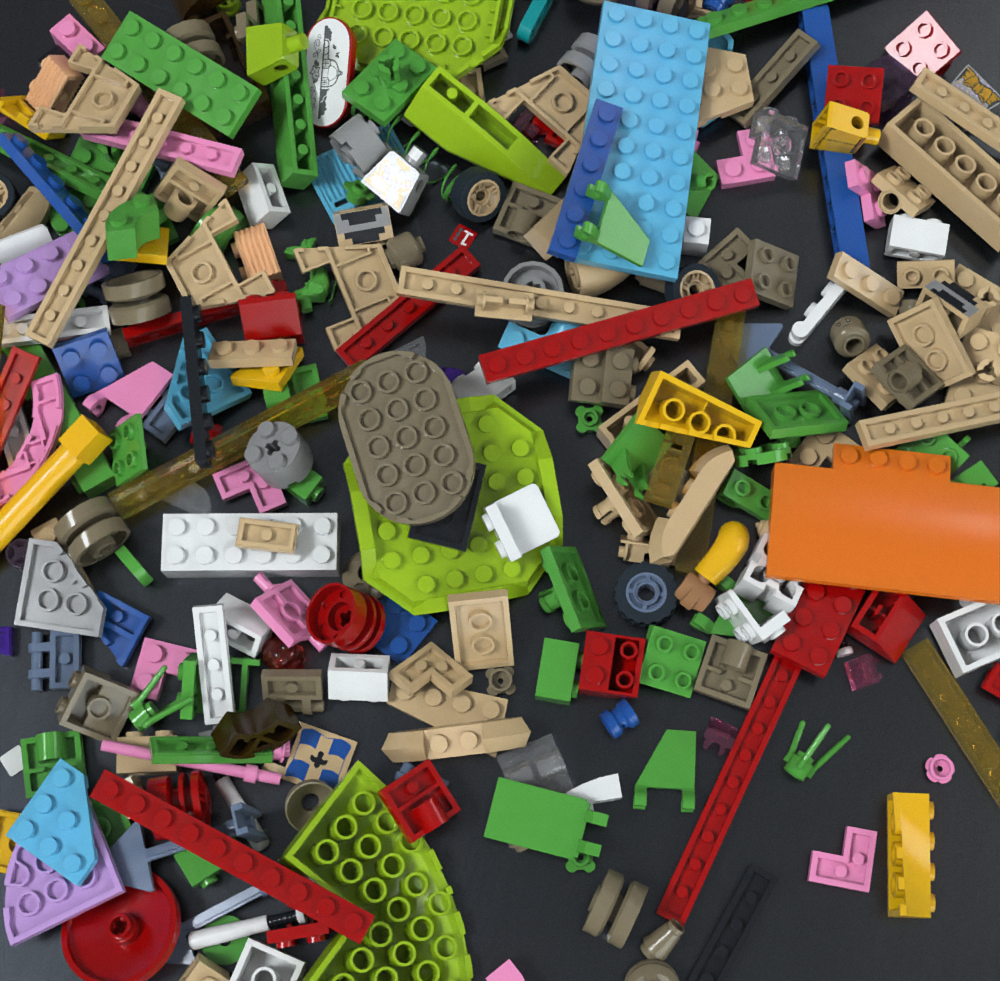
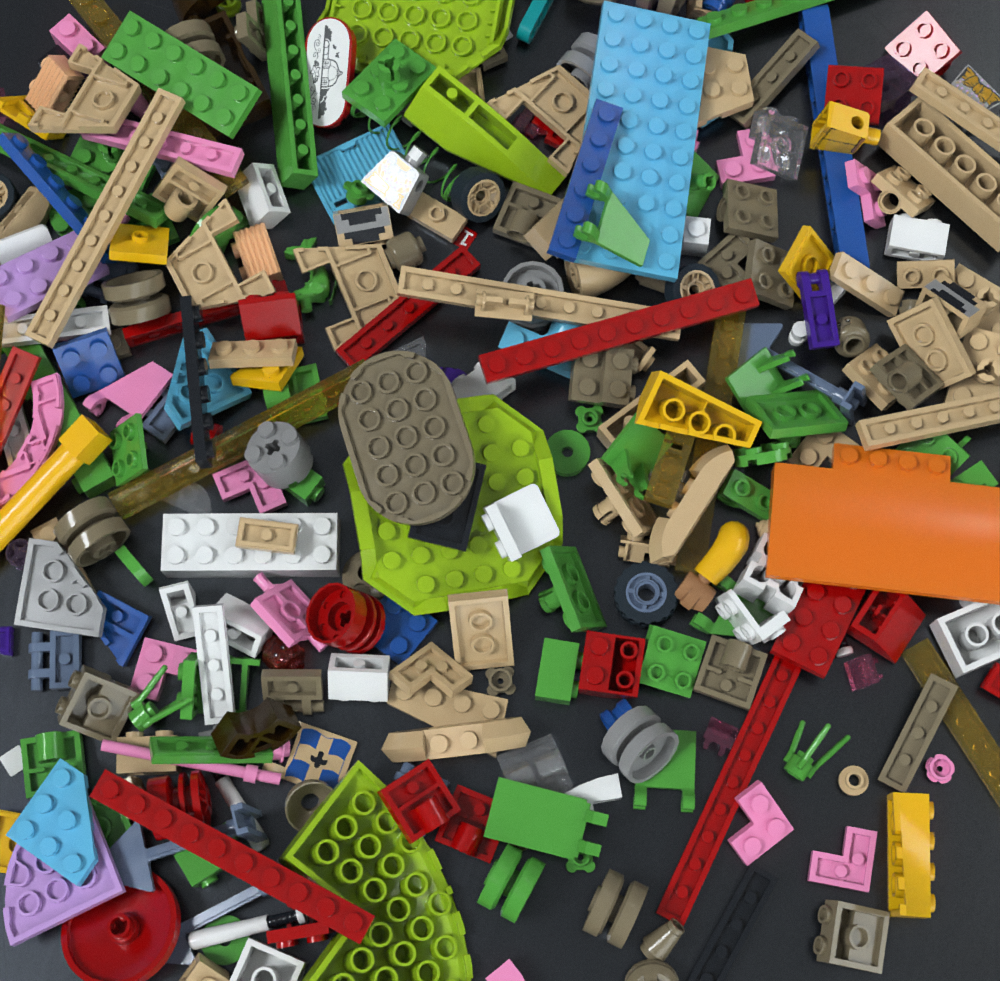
bright green brick [105,194,160,261] -> none
lime torso [246,22,309,86] -> none
light grey brick [329,114,392,179] -> none
none -> white slope [159,581,196,641]
none -> tan plate [407,192,468,243]
none -> red plate [435,784,500,864]
none -> bright green wheel [477,843,546,924]
none -> bright green piece [547,430,590,477]
none -> light grey wheel [601,705,679,784]
none -> dark tan plate [716,179,779,243]
none -> bright pink plate [727,780,794,866]
none -> yellow plate [778,225,834,299]
none -> dark purple plate [796,269,840,350]
none -> dark tan plate [813,899,890,974]
none -> tan plate [838,765,869,796]
none -> dark tan plate [877,673,959,793]

